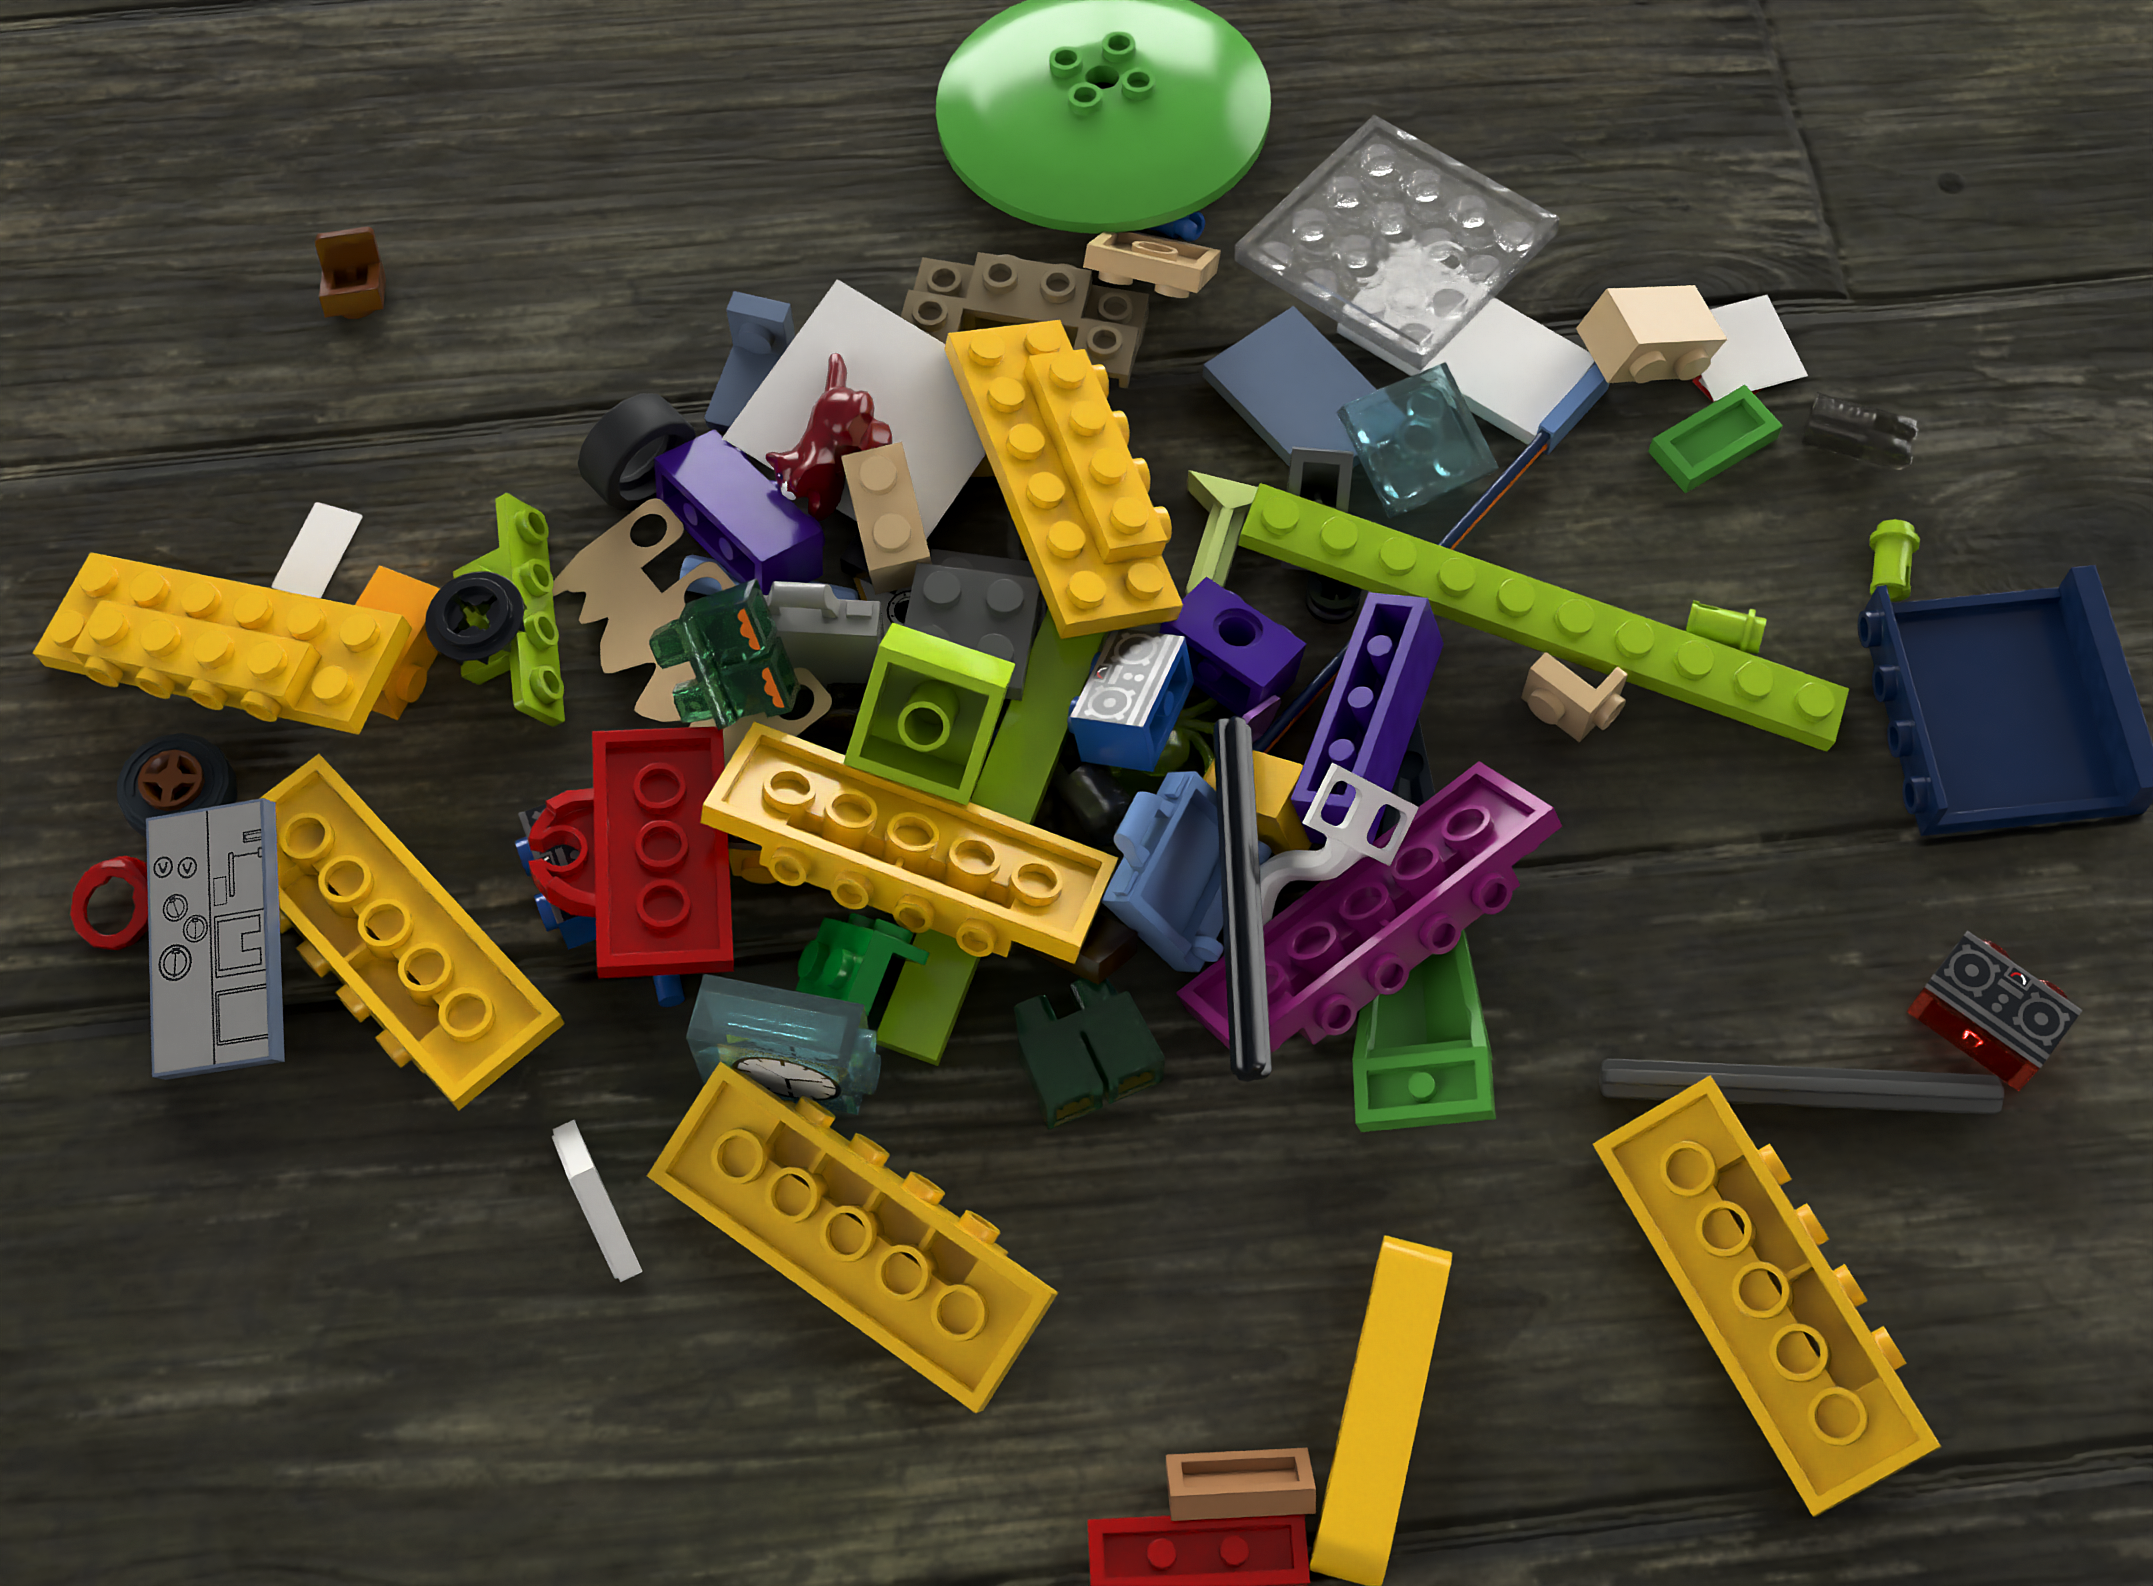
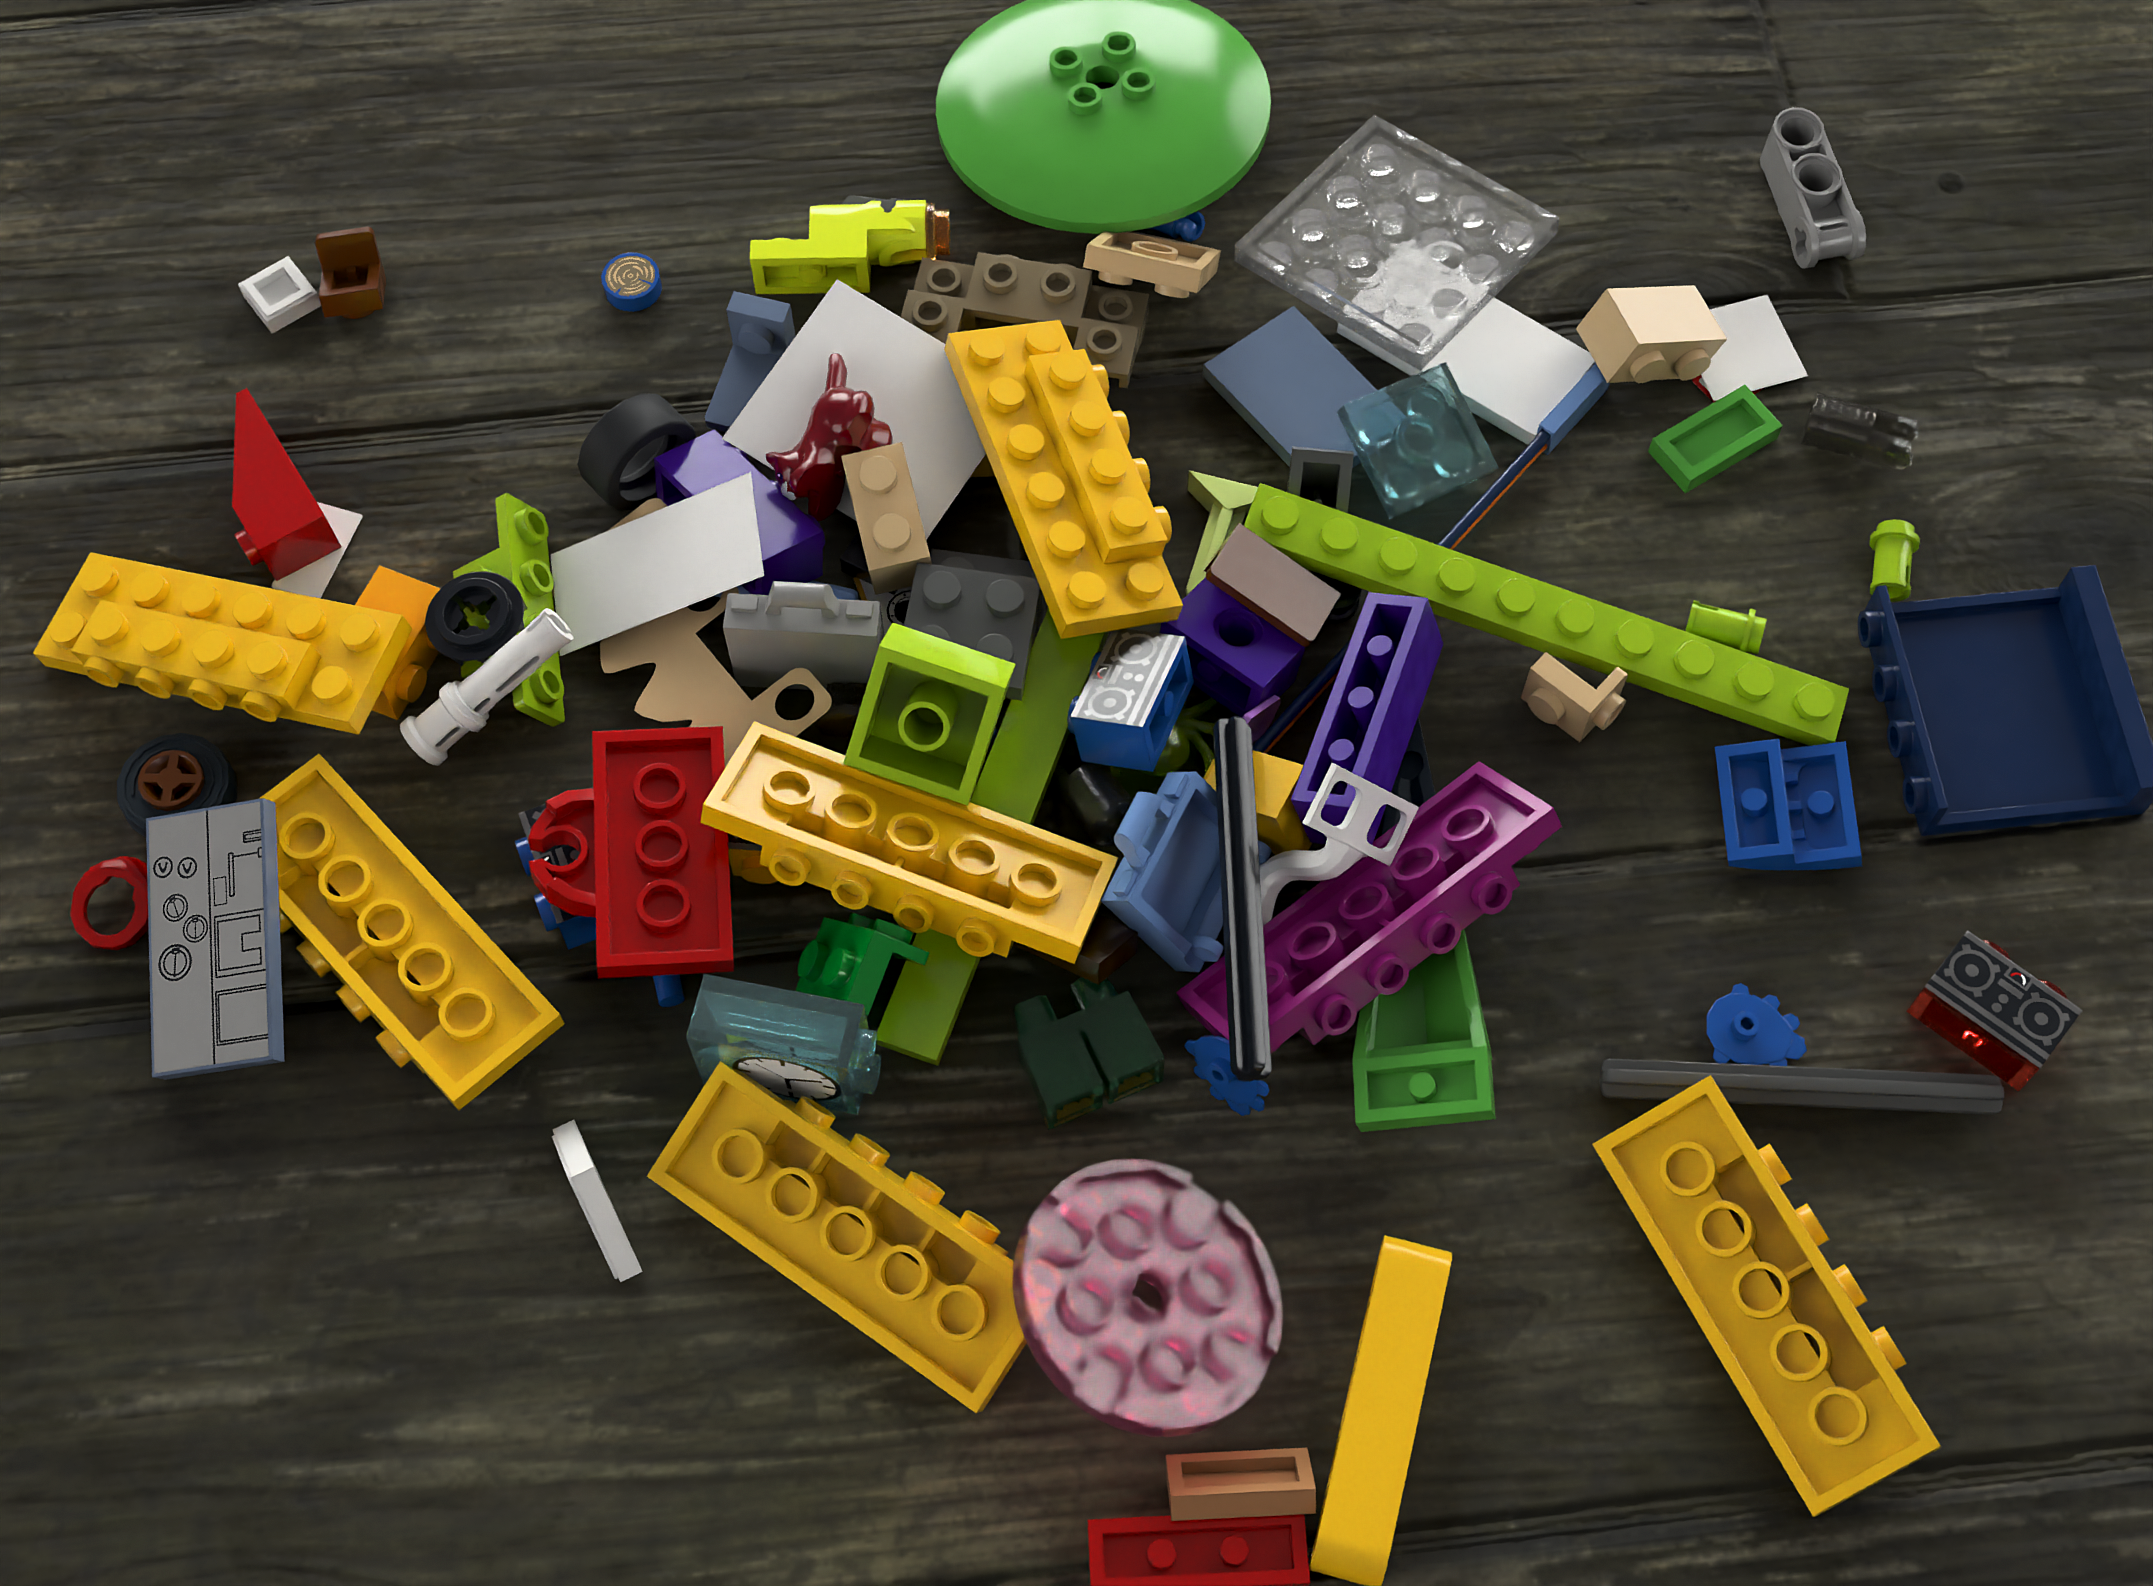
clear green hips [649,578,801,730] -> none
none -> red slope [232,388,341,581]
none -> white tile [238,256,321,334]
none -> white pin [400,608,574,766]
none -> white sticker [550,472,764,656]
none -> tile [601,253,662,312]
none -> neon yellow plate [750,195,951,294]
none -> clear pink plate [1012,1159,1282,1437]
none -> blue piece [1184,1036,1270,1116]
none -> panel [1204,523,1341,647]
none -> blue piece [1707,983,1807,1066]
none -> blue slope [1715,738,1863,870]
none -> light grey piece [1760,108,1866,268]

